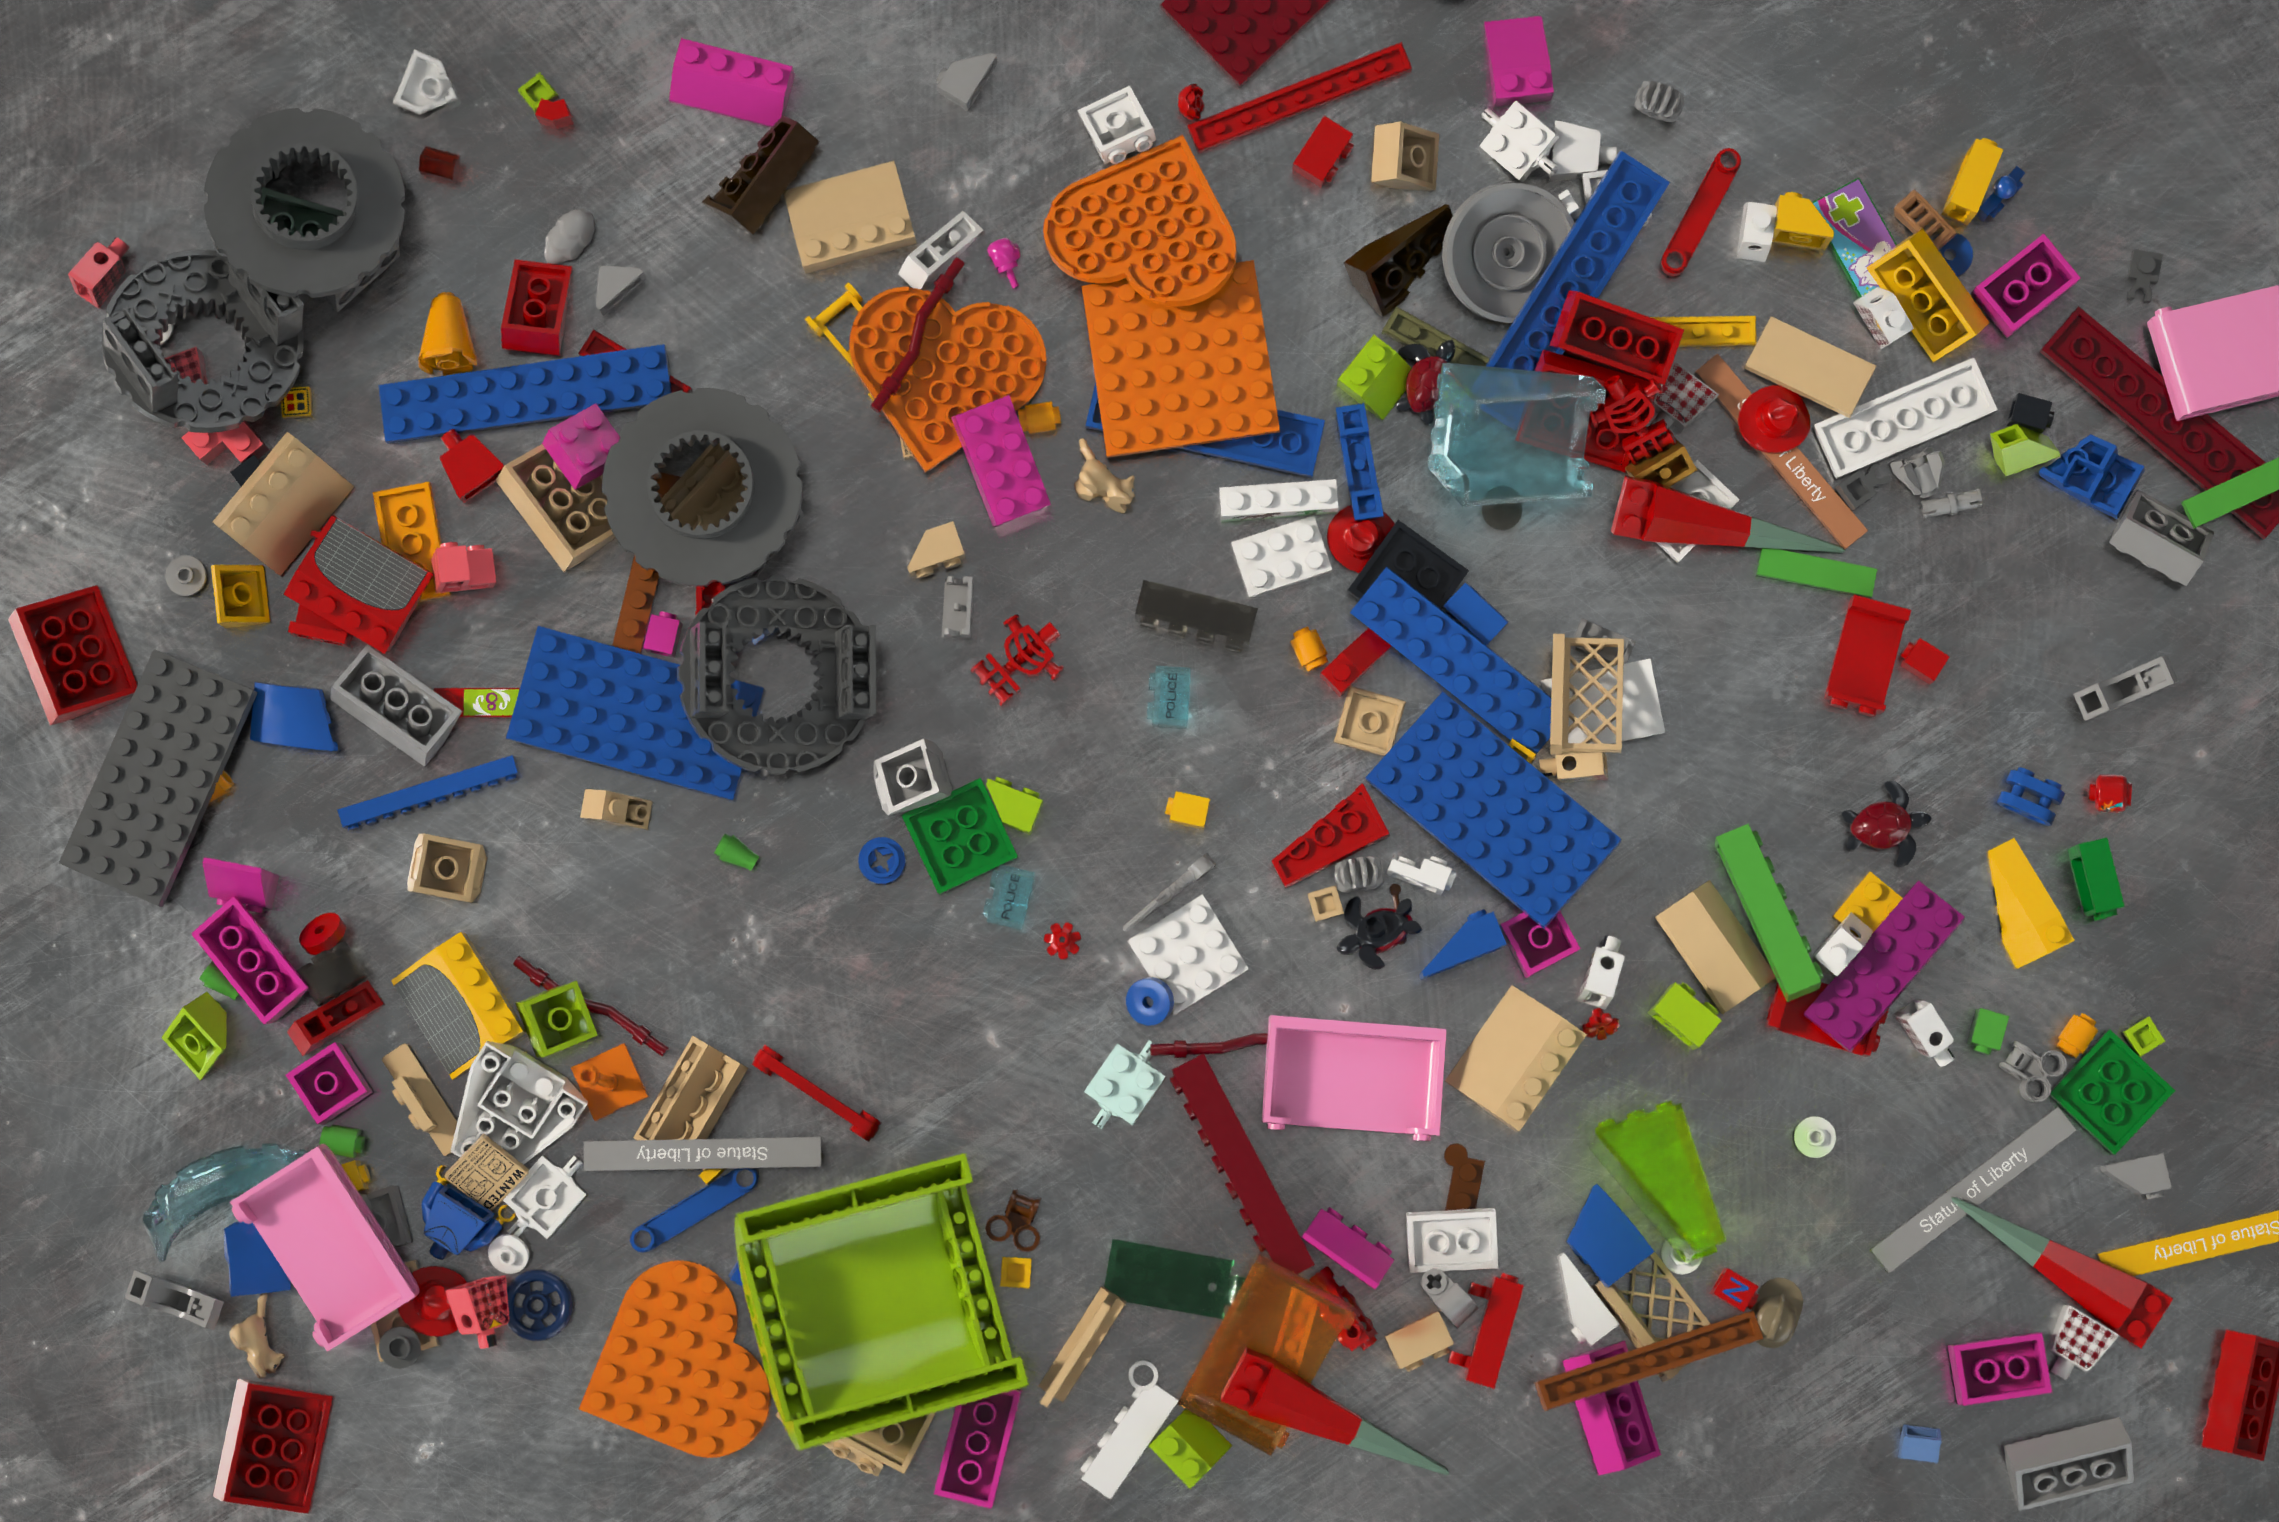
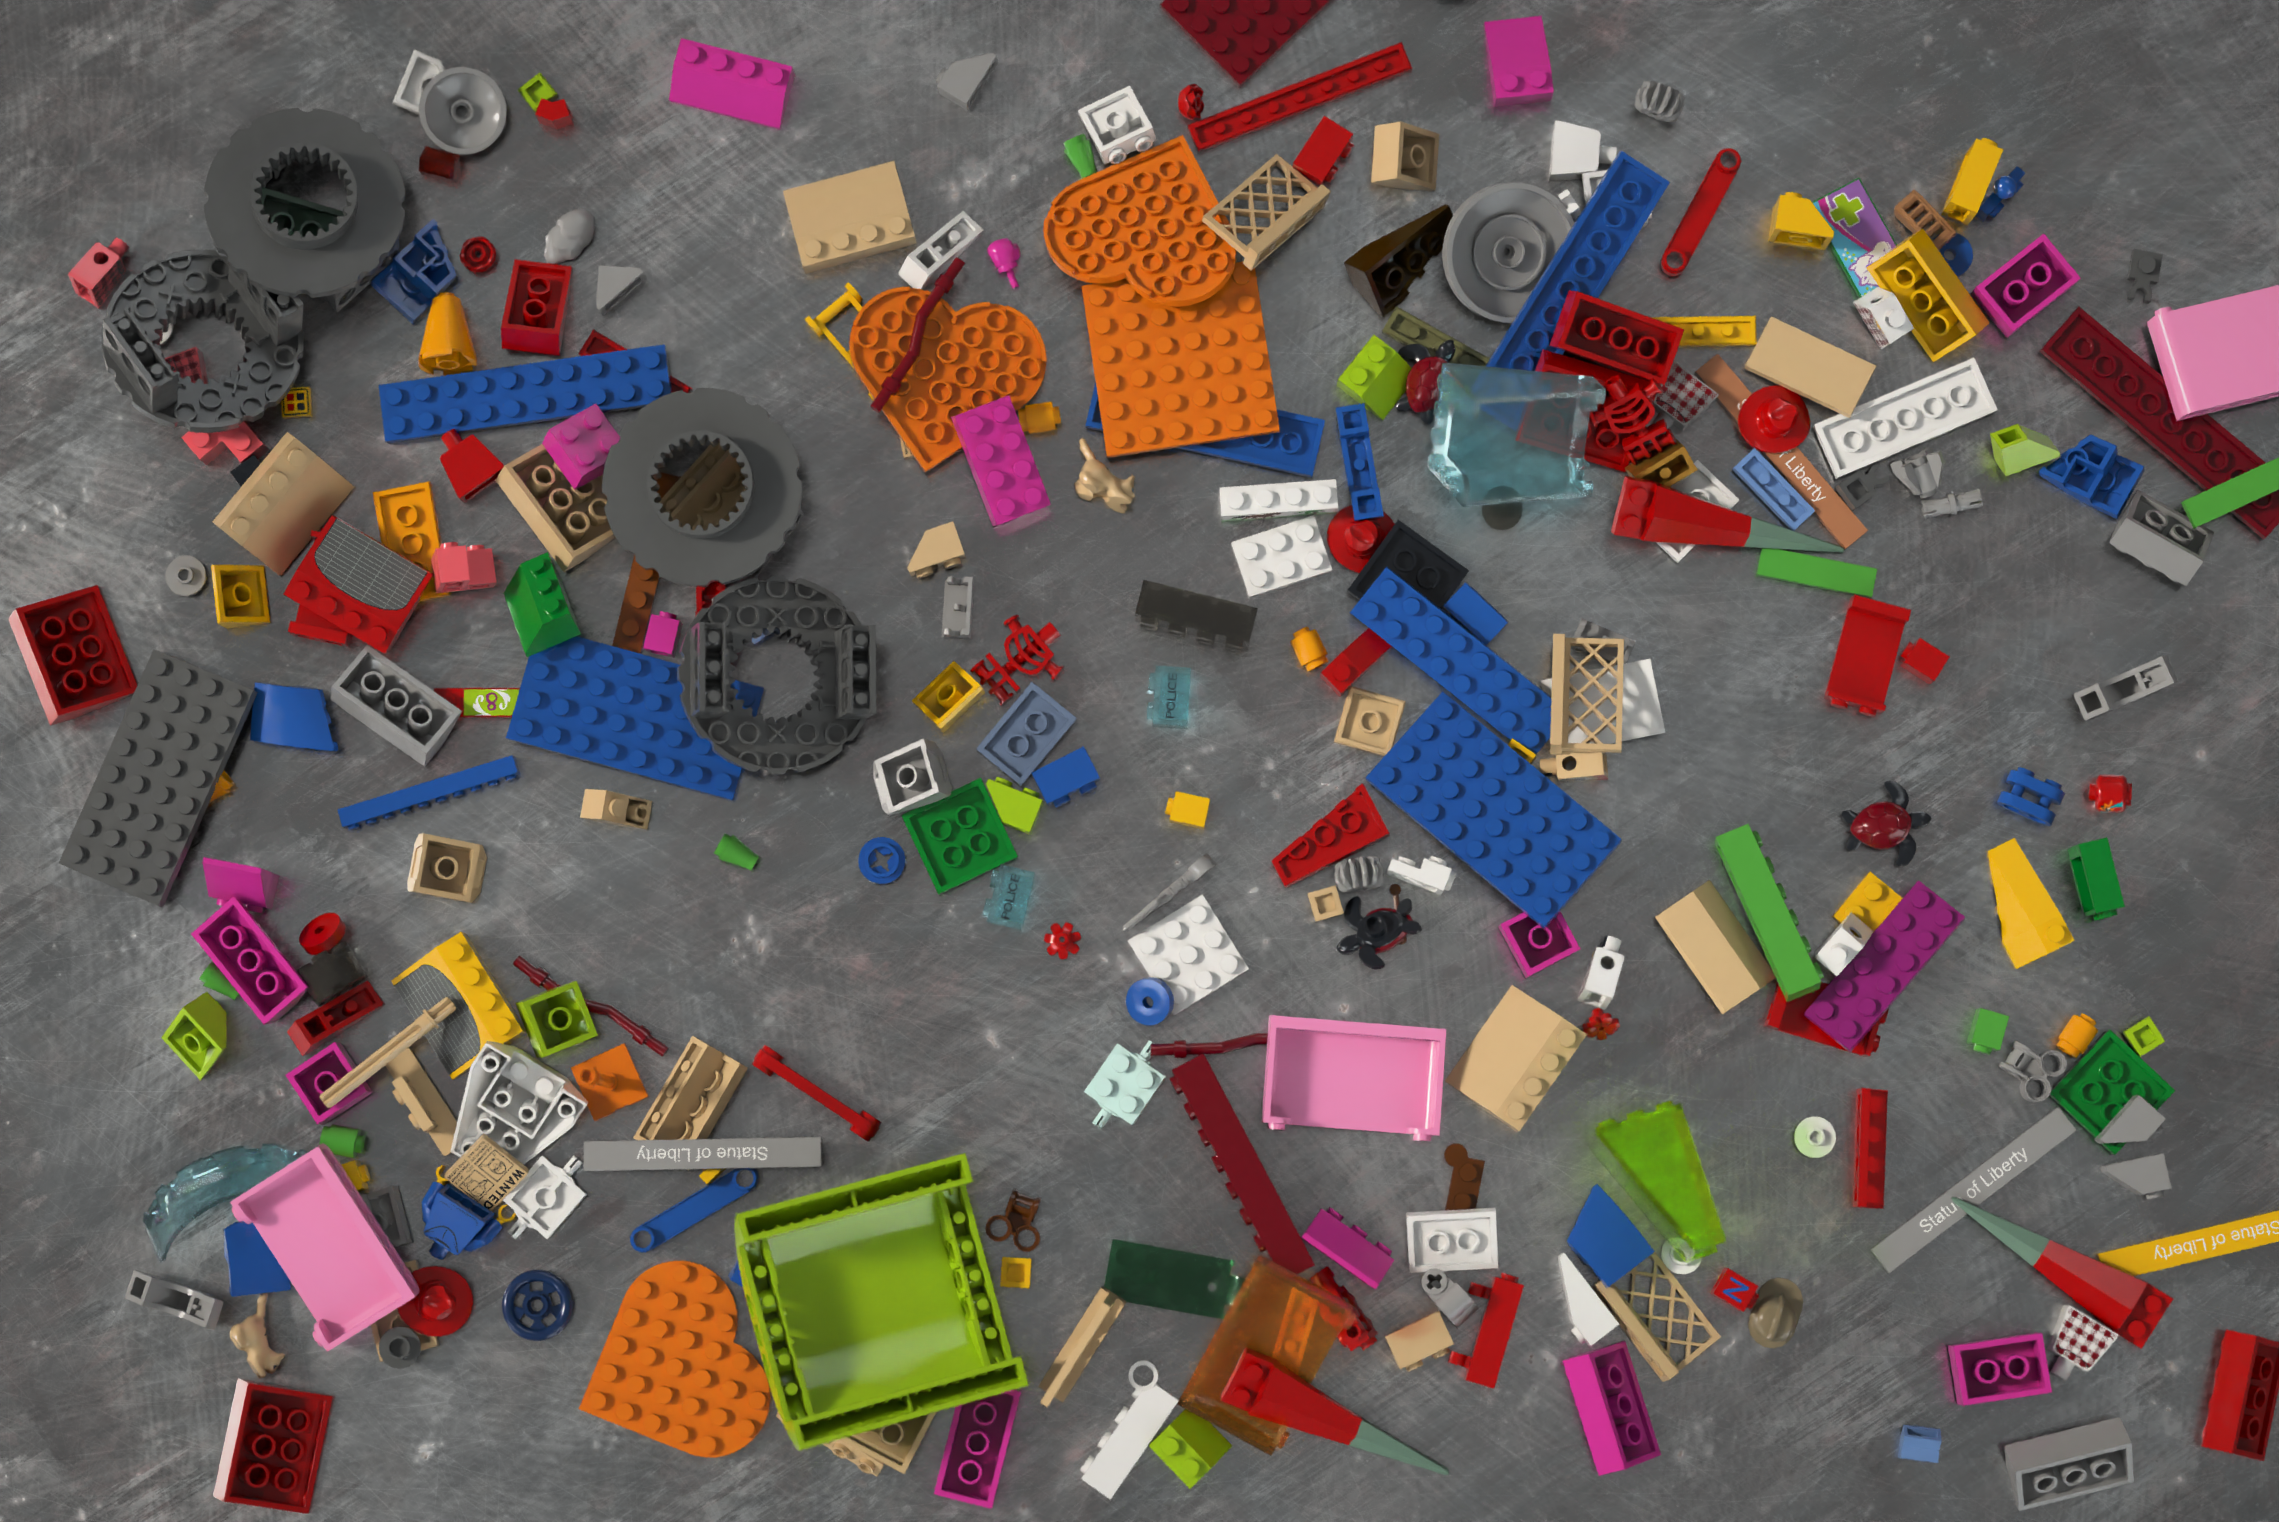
coral torso [446,1275,509,1349] -> none
white piece [488,1234,529,1274] -> none
dark brown wedge [702,116,820,235] -> none
blue slope [1419,909,1507,980] -> none
white plate [1480,100,1560,182] -> none
dark orange plate [1534,1310,1763,1411] -> none
lime brick [1647,982,1722,1050] -> none
white torso [1736,202,1777,262] -> none
white torso [1893,998,1955,1067] -> none
black brick [2006,393,2055,433] -> none
none -> tan axle [320,997,456,1108]
none -> blue slope [371,219,456,325]
none -> light grey dish [419,67,507,155]
none -> red plate [460,236,496,273]
none -> green slope [504,552,581,657]
none -> yellow slope [912,661,985,733]
none -> sand blue plate [976,682,1077,787]
none -> blue brick [1032,746,1100,808]
none -> bright green cone [1063,134,1098,179]
none -> tan fence [1202,154,1331,271]
none -> medium blue plate [1732,448,1815,531]
none -> red fence [1852,1088,1888,1209]
none -> light grey slope [2094,1095,2166,1144]

